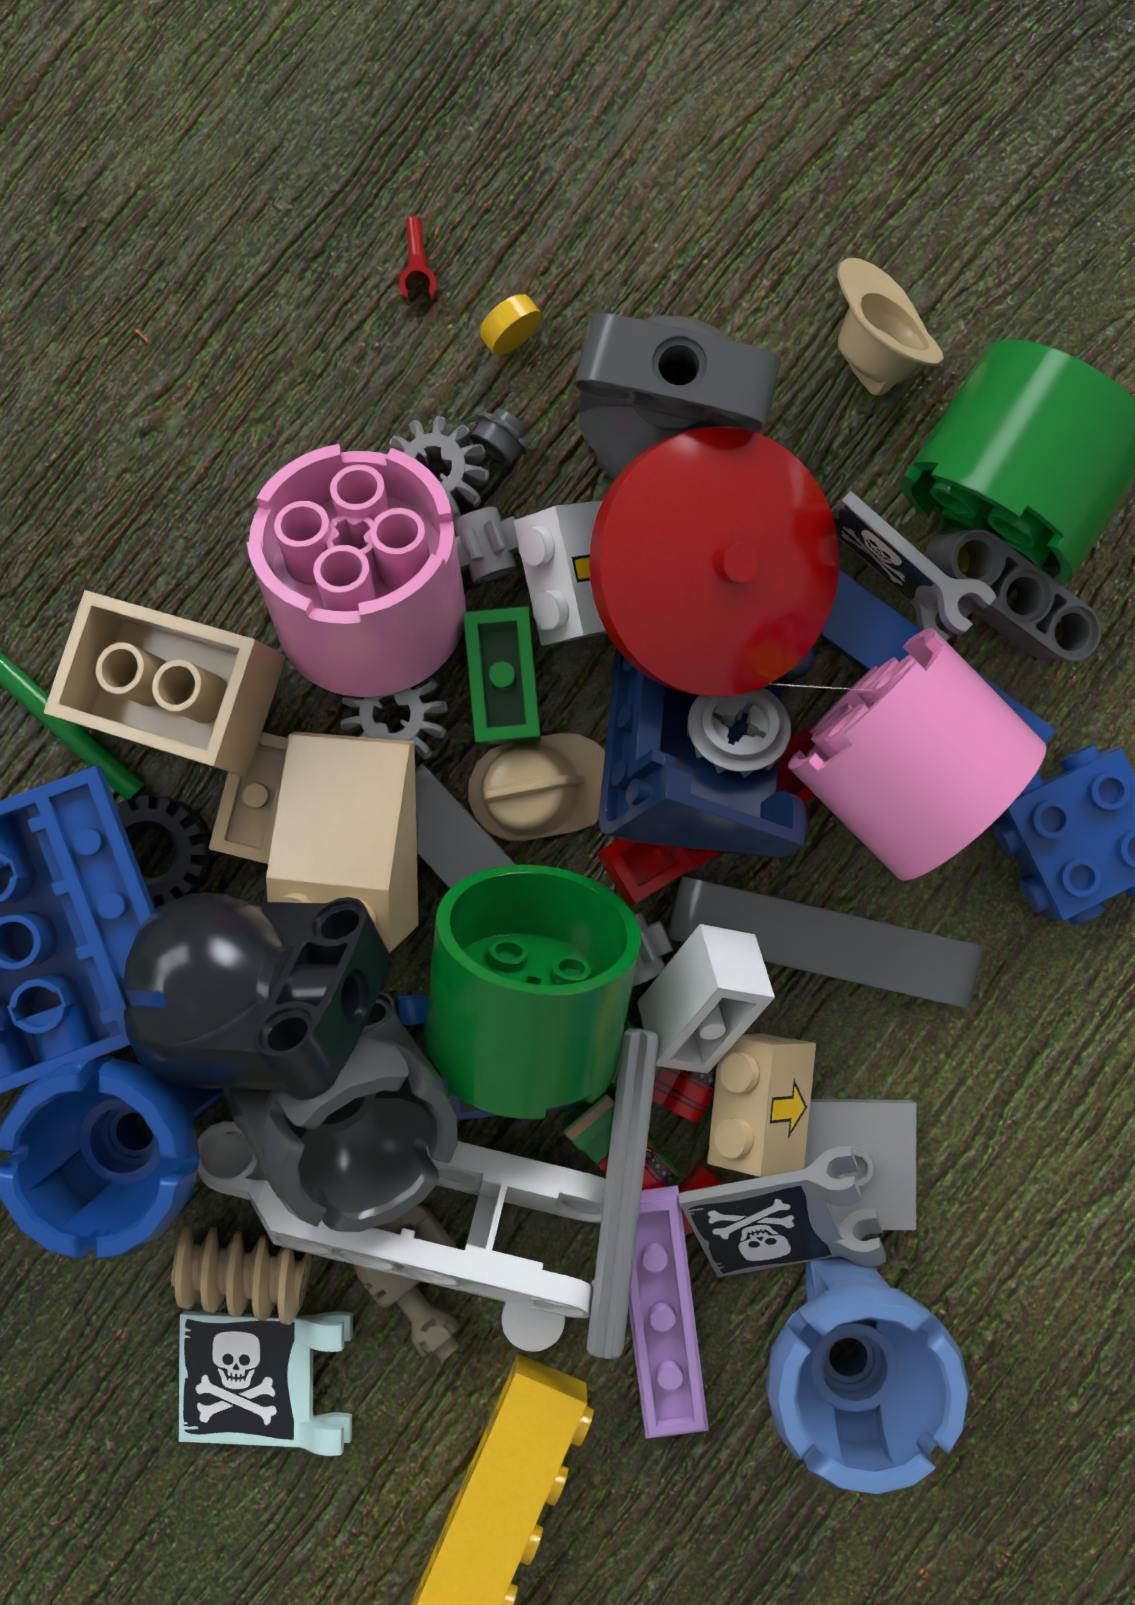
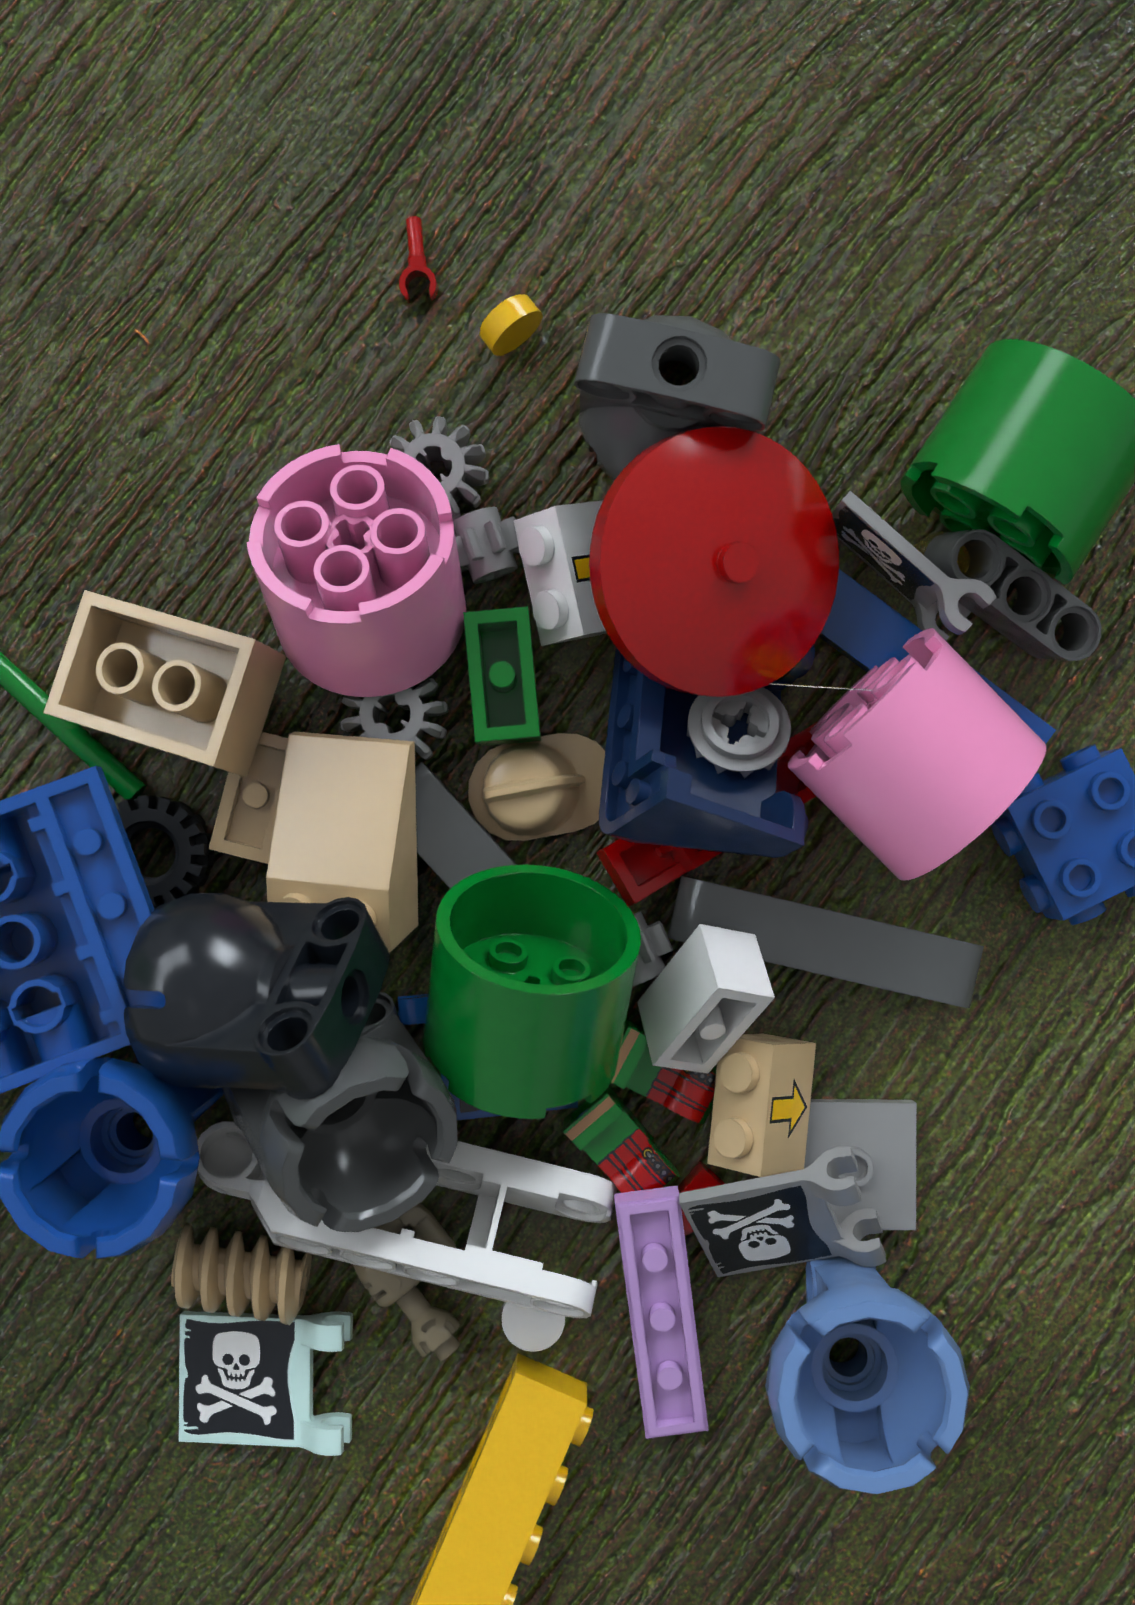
dark grey plate [470,408,529,466] -> none
light grey axle [587,1028,659,1359] -> none
tan piece [837,258,943,396] -> none

